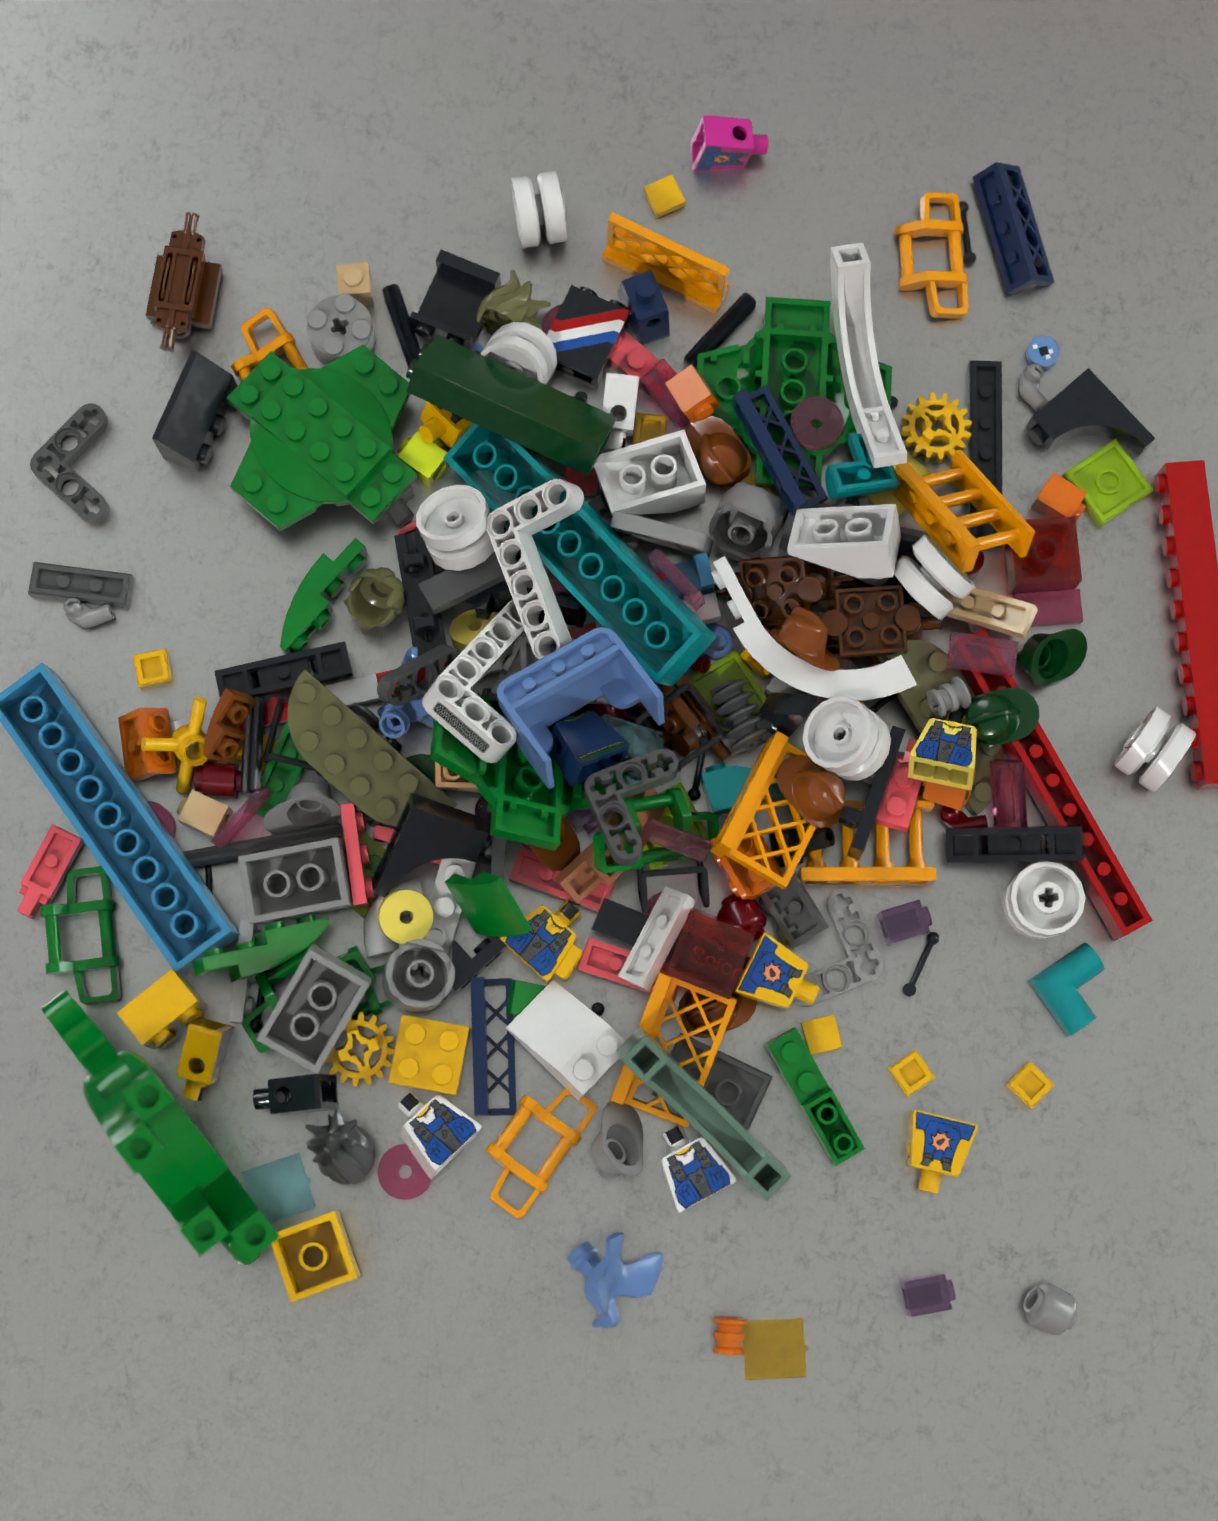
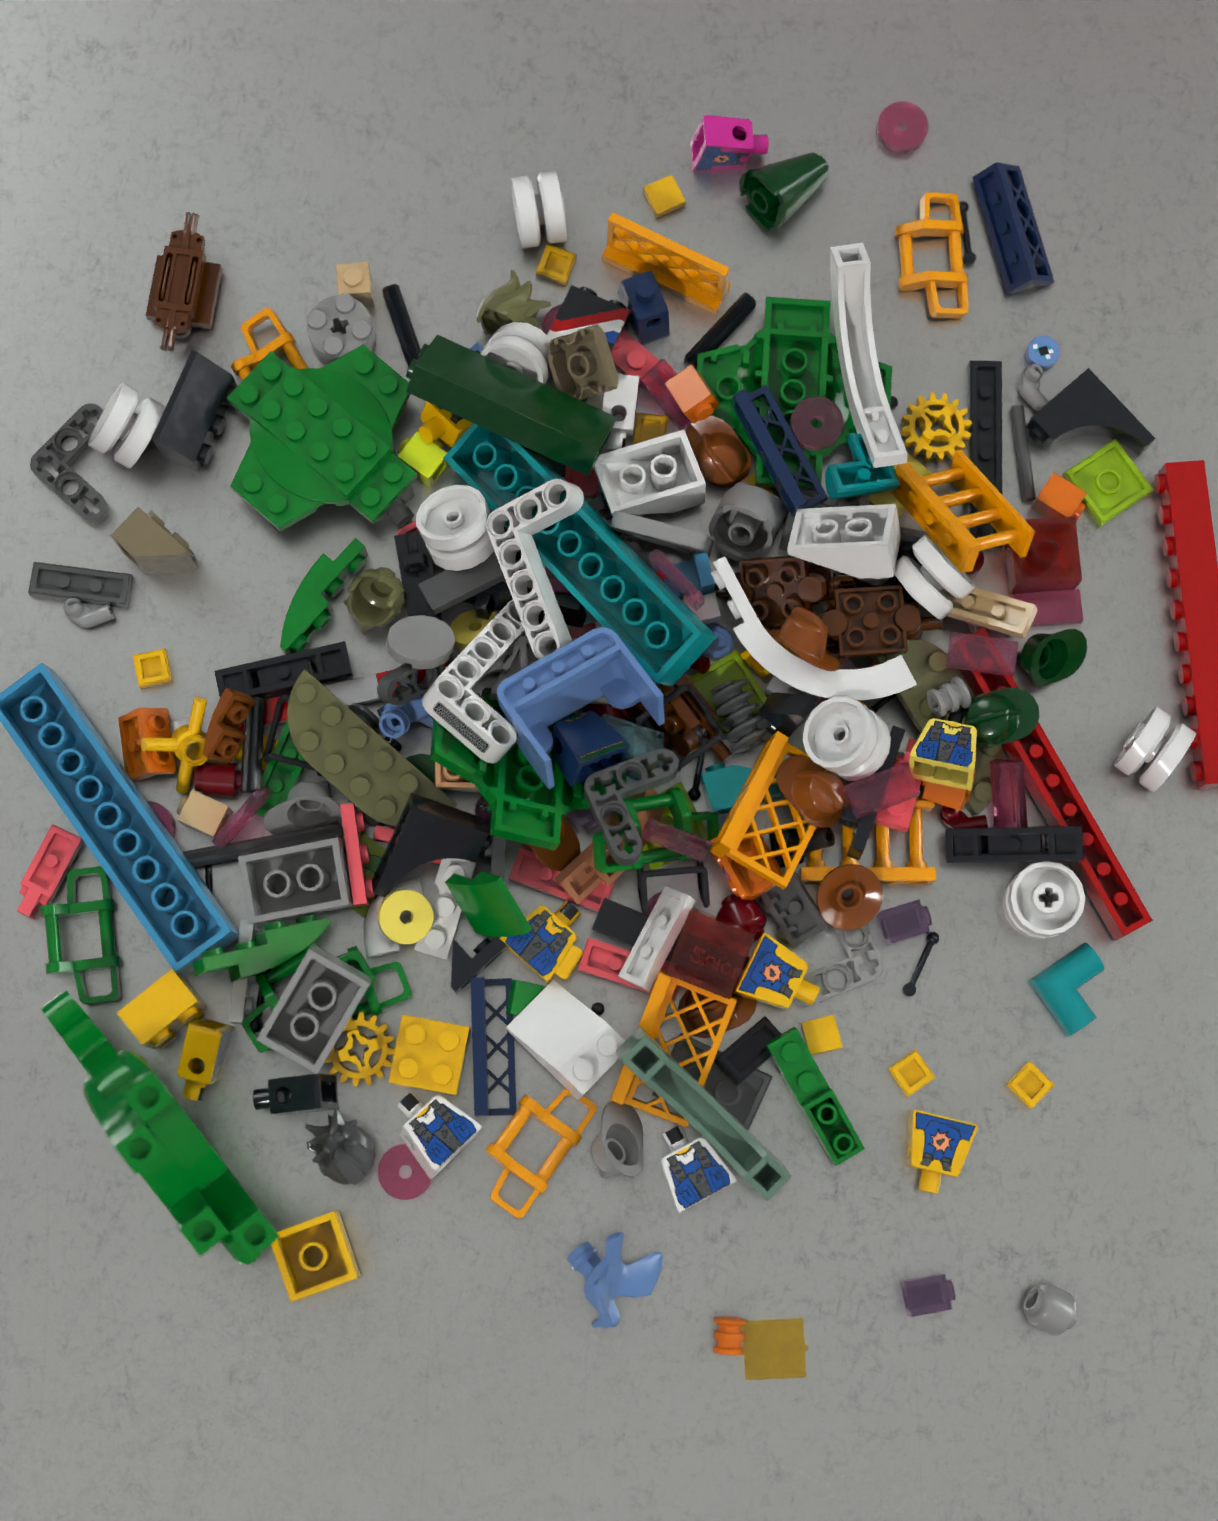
clear light blue piece [241,1153,316,1223] -> none
light grey brick [382,939,455,1013] -> none
black panel [410,249,501,349] -> none
none -> white wheel [88,382,164,468]
none -> dark tan slope [110,507,197,574]
none -> light grey tile [387,615,455,670]
none -> yellow tile [536,244,577,287]
none -> dark tan slope [547,324,619,400]
none -> black tile [715,1016,781,1086]
none -> dark green cone [739,152,829,230]
none -> dark orange dish [816,864,883,930]
none -> clear pink tile [843,762,920,819]
none -> clear pink piece [876,102,928,154]
none -> dark grey bar [1011,405,1036,501]

